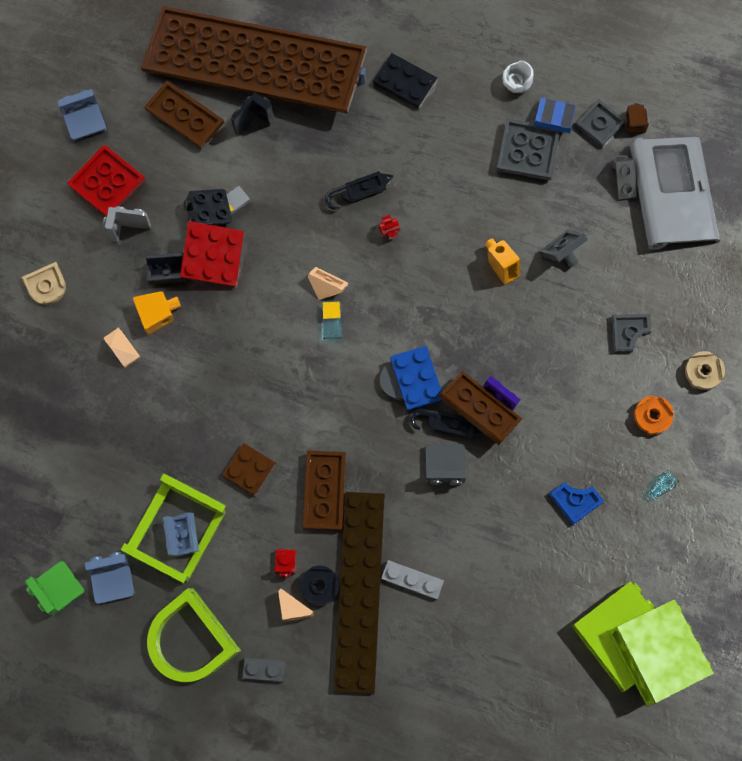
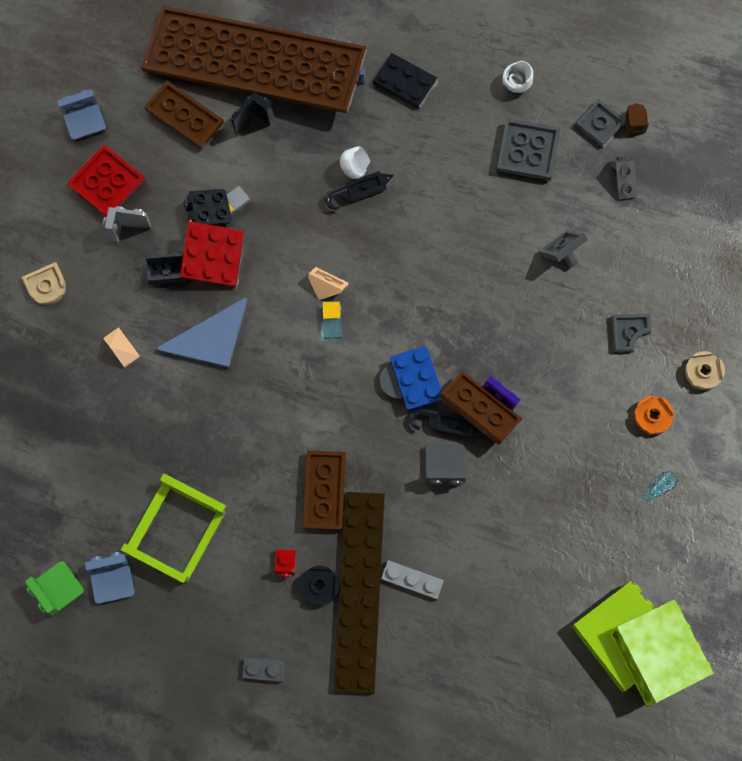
light orange torso [133,291,181,335] -> none
lime window [147,588,241,682] -> none
sand blue bracket [163,512,199,557] -> none
reddish brown plate [222,443,276,496] -> none
light nougat slope [278,589,314,622] -> none
red gear [378,215,401,239] -> none
light orange torso [485,238,520,285] -> none
tile [534,97,576,134] -> none
blue tile [549,482,605,525] -> none
light grey piece [630,137,720,249] -> none
none -> sand blue tile [158,298,248,368]
none -> white hair [340,146,370,180]

